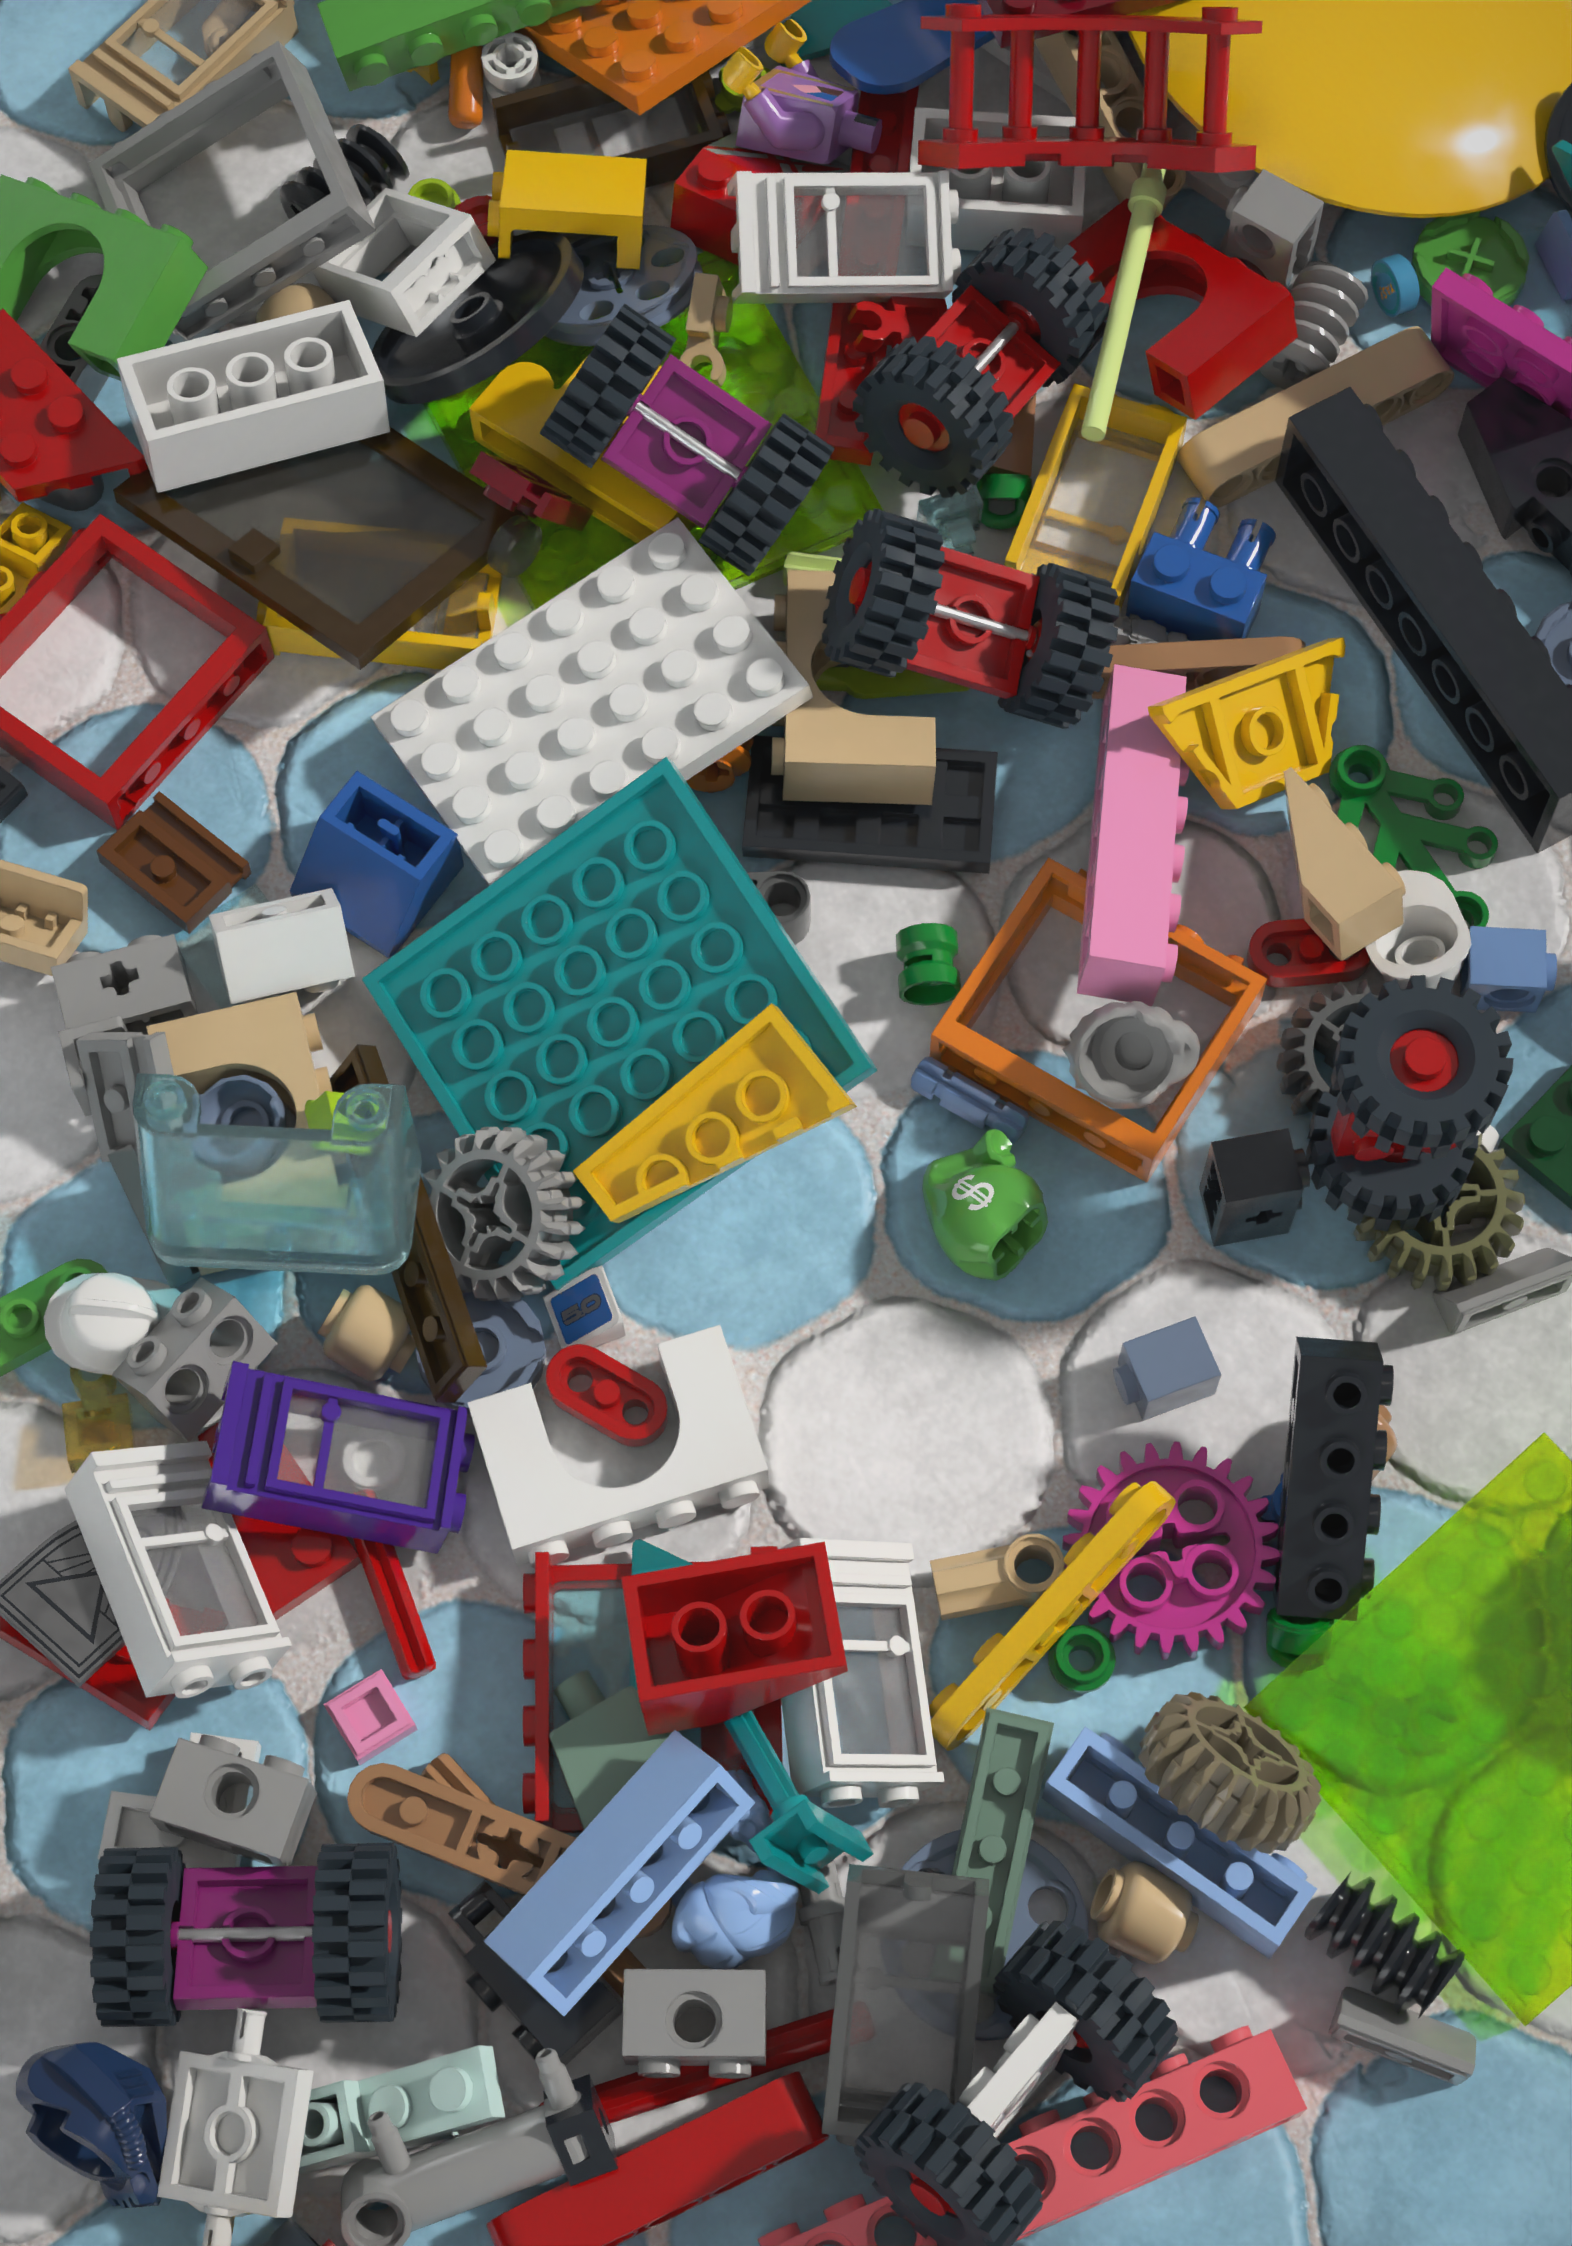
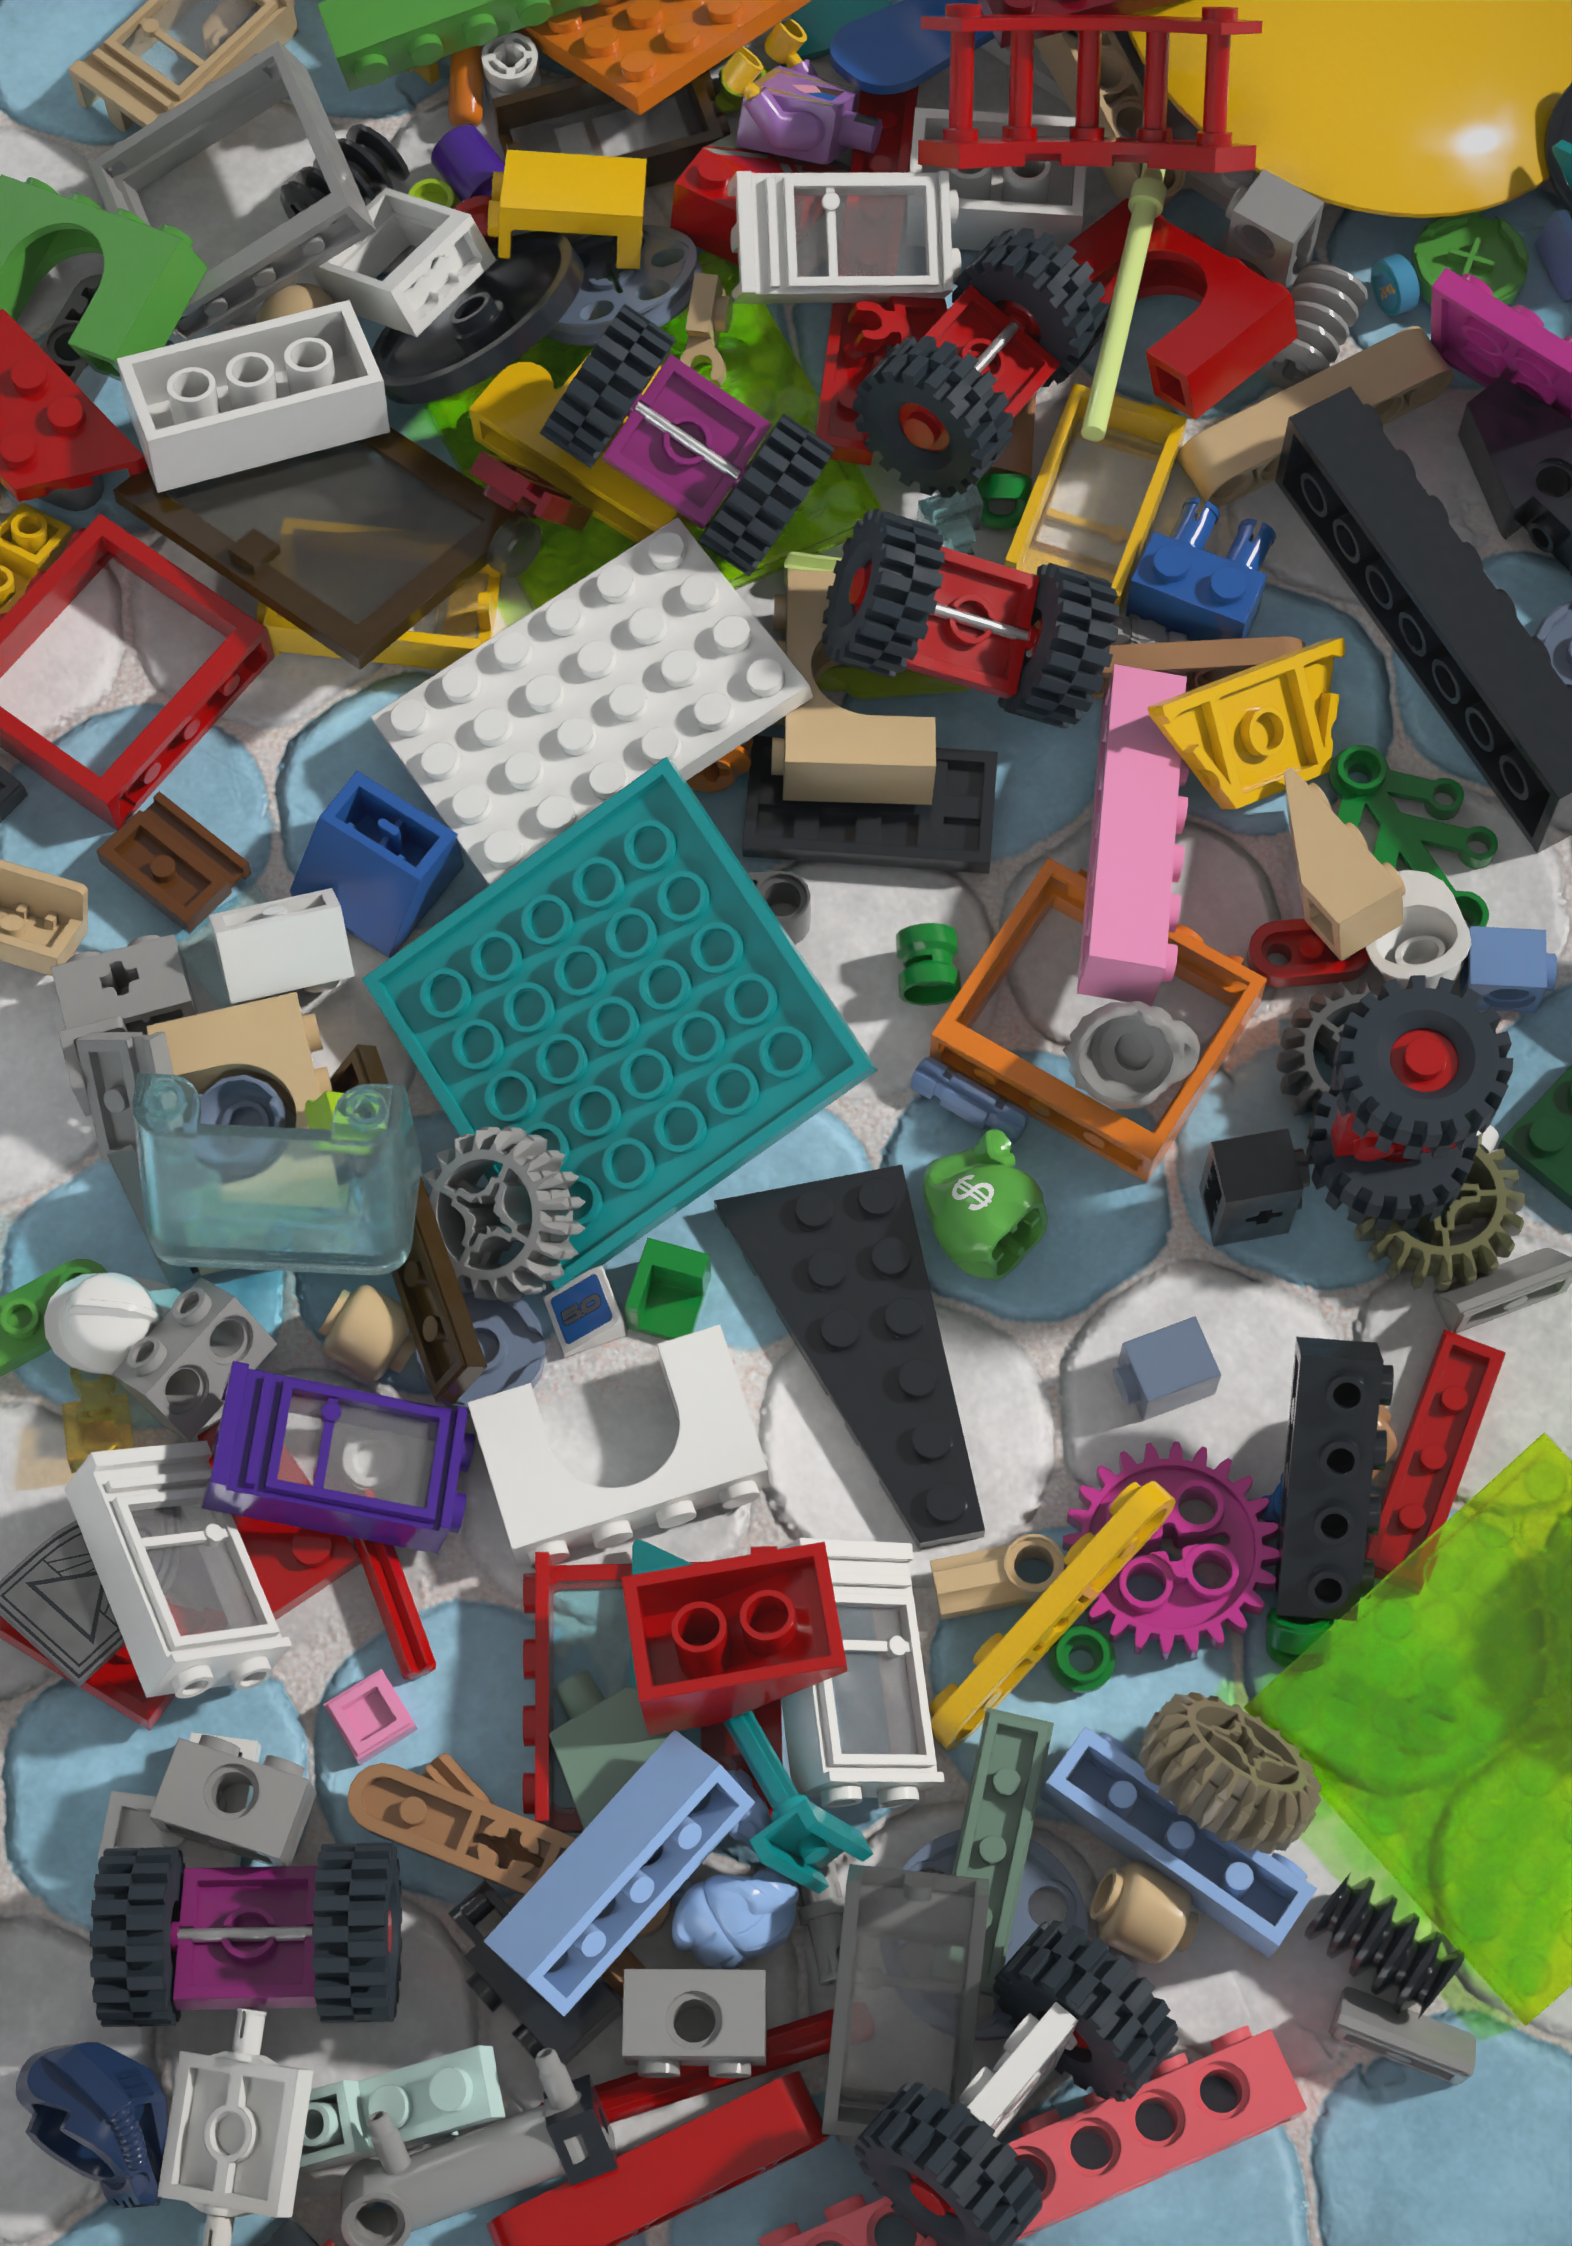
red plate [546,1344,668,1447] -> none
yellow wing [573,1003,857,1224] -> none
none -> dark purple brick [431,125,505,202]
none -> green panel [624,1237,712,1340]
none -> black wing [714,1165,985,1550]
none -> red tile [1364,1329,1506,1595]

